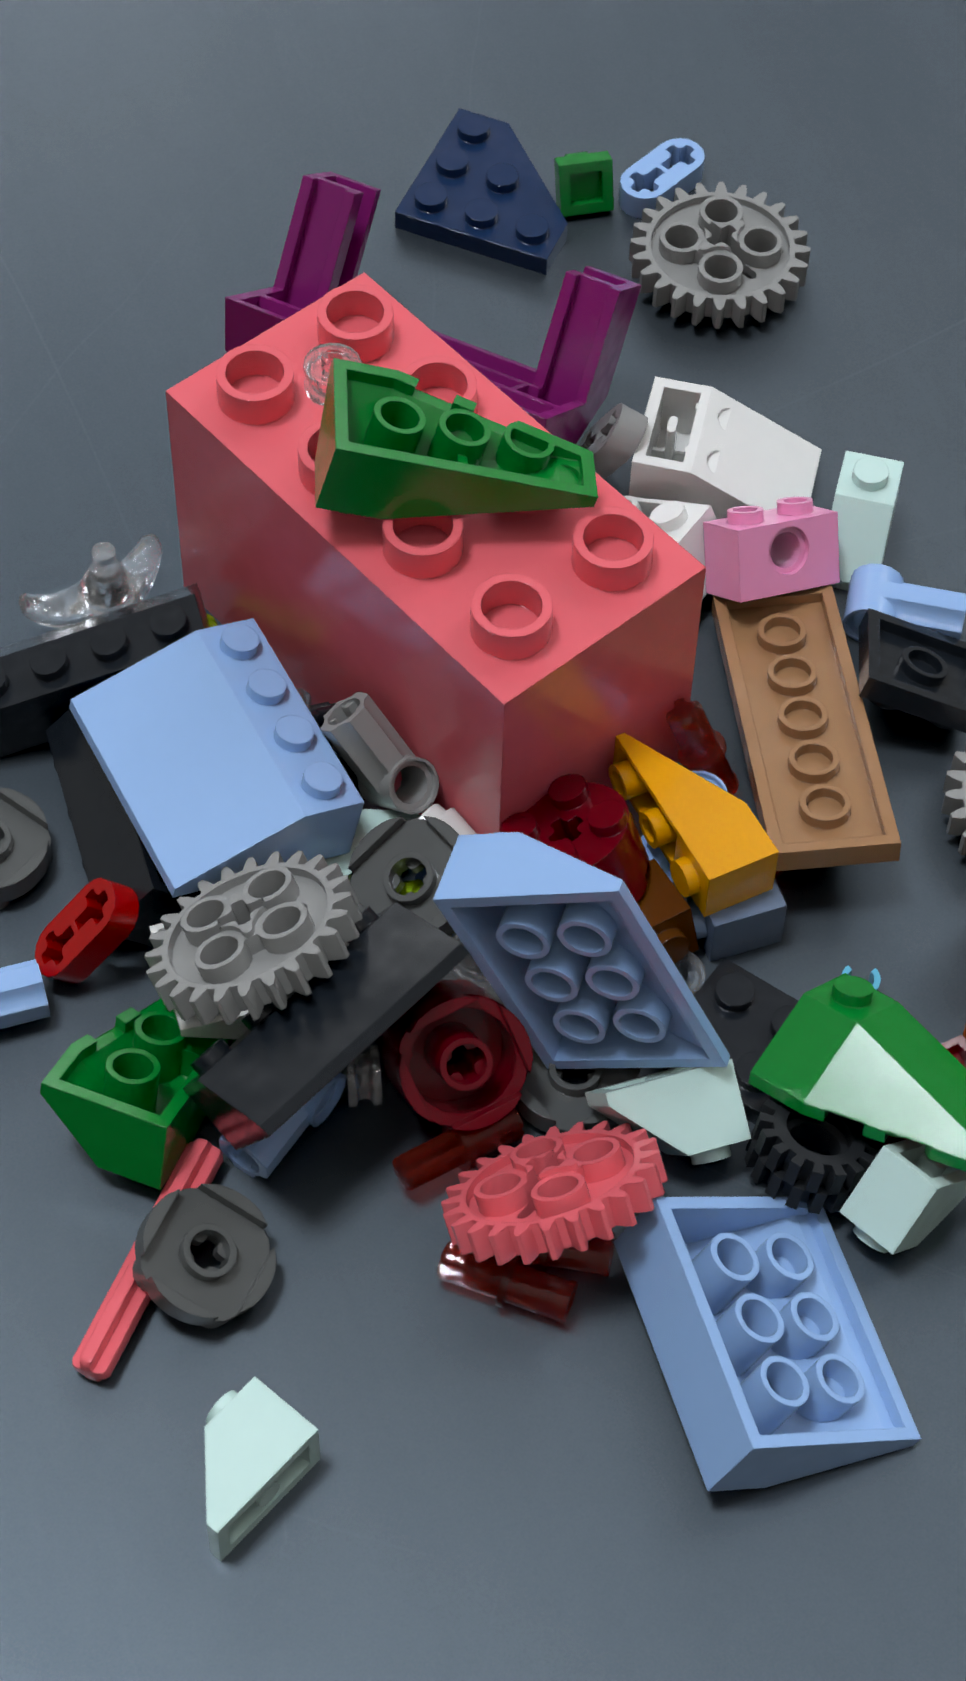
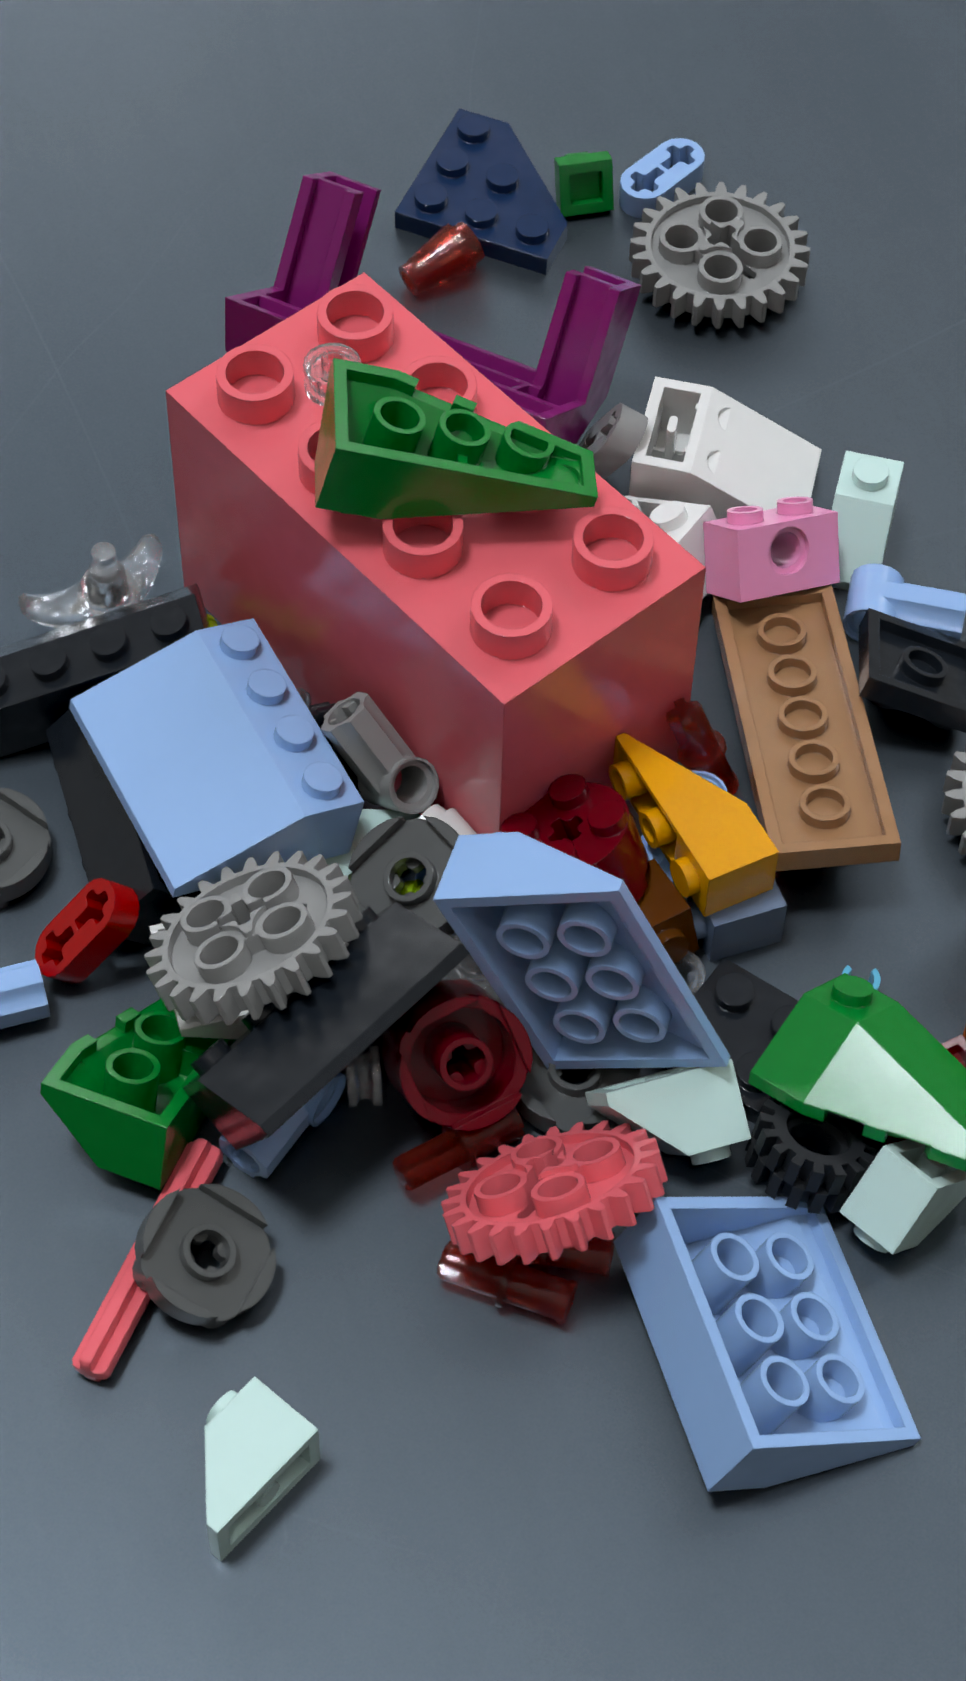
none -> clear red cone [399,221,484,296]

